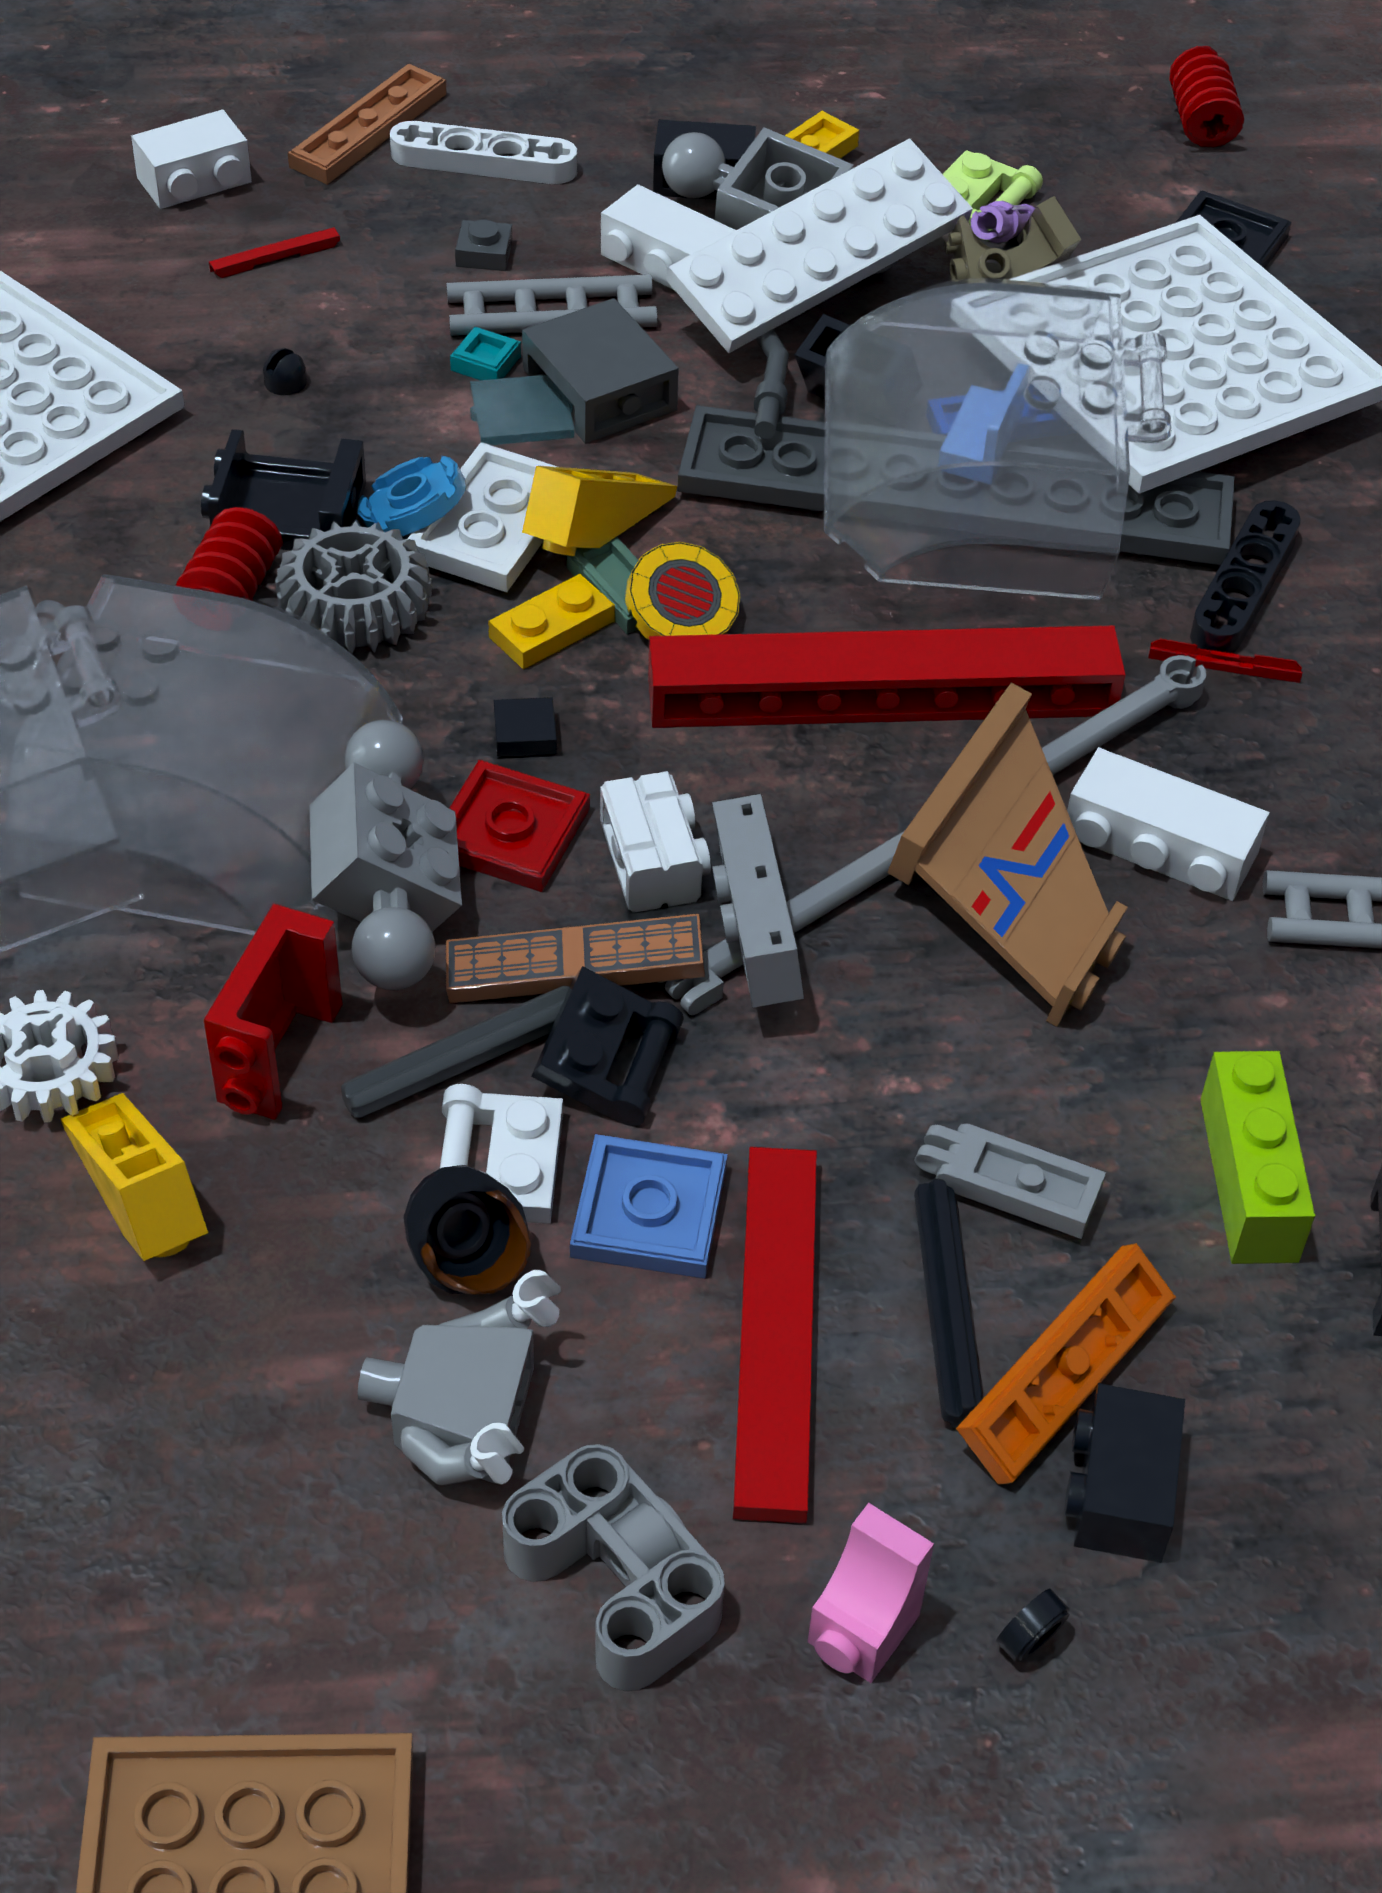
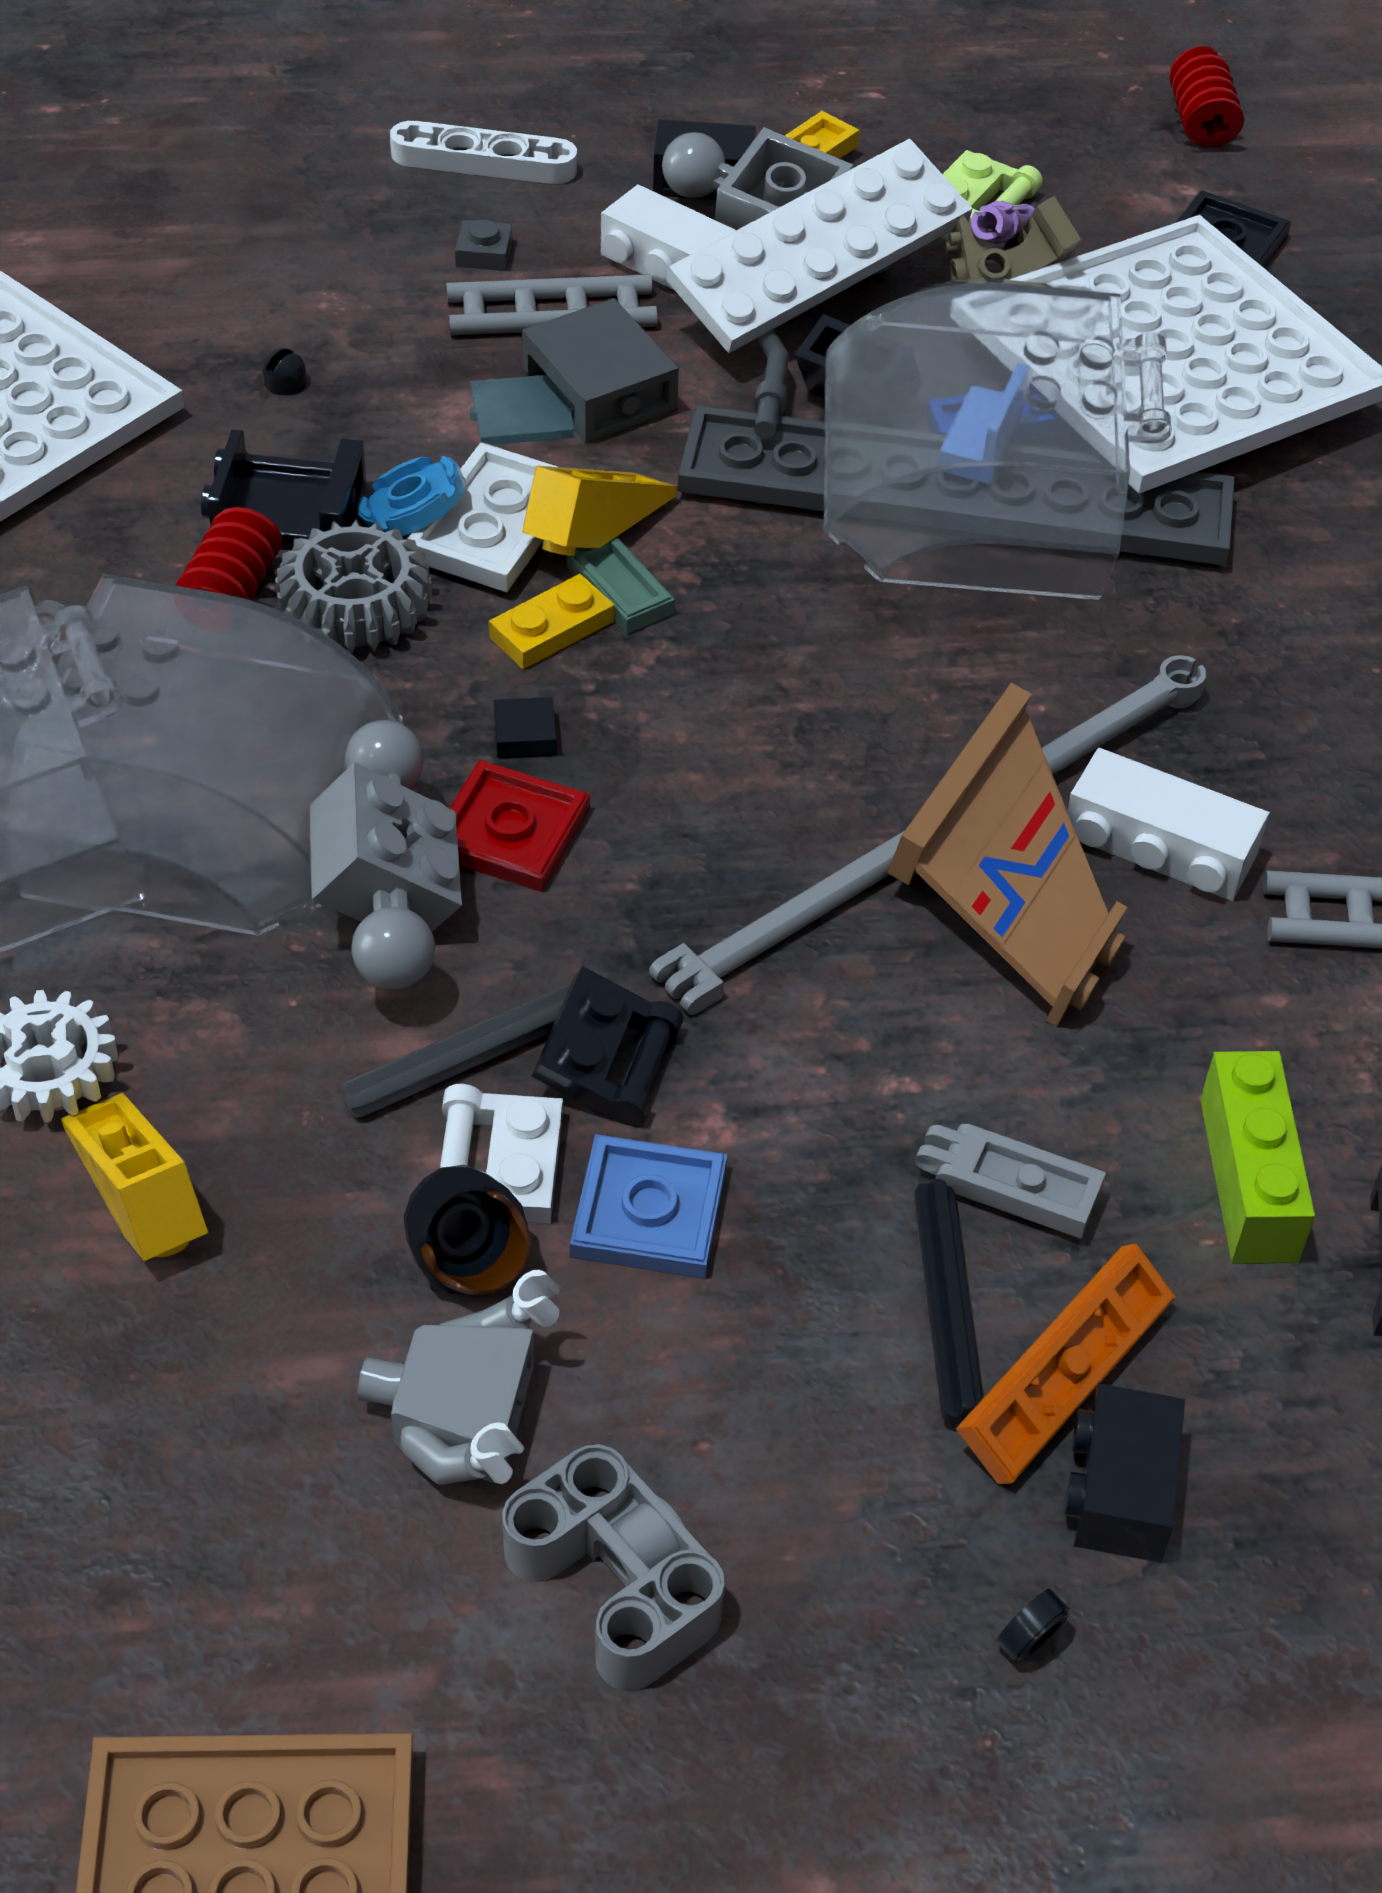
white brick [131,110,252,209] -> none
red panel [204,903,343,1119] -> none
red piece [209,227,340,278] -> none
nougat tile [288,64,447,185] -> none
nougat tile [446,914,705,1003] -> none
teal tile [450,327,521,386] -> none
white brick [600,771,711,913] -> none
tile [625,542,740,640] -> none
red brick [648,625,1126,728] -> none
light grey piece [712,794,804,1008] -> none
red tile [733,1147,817,1524] -> none
bright pink arch [808,1503,934,1683] -> none
red piece [1148,638,1303,683] -> none
black beam [1190,500,1301,653] -> none

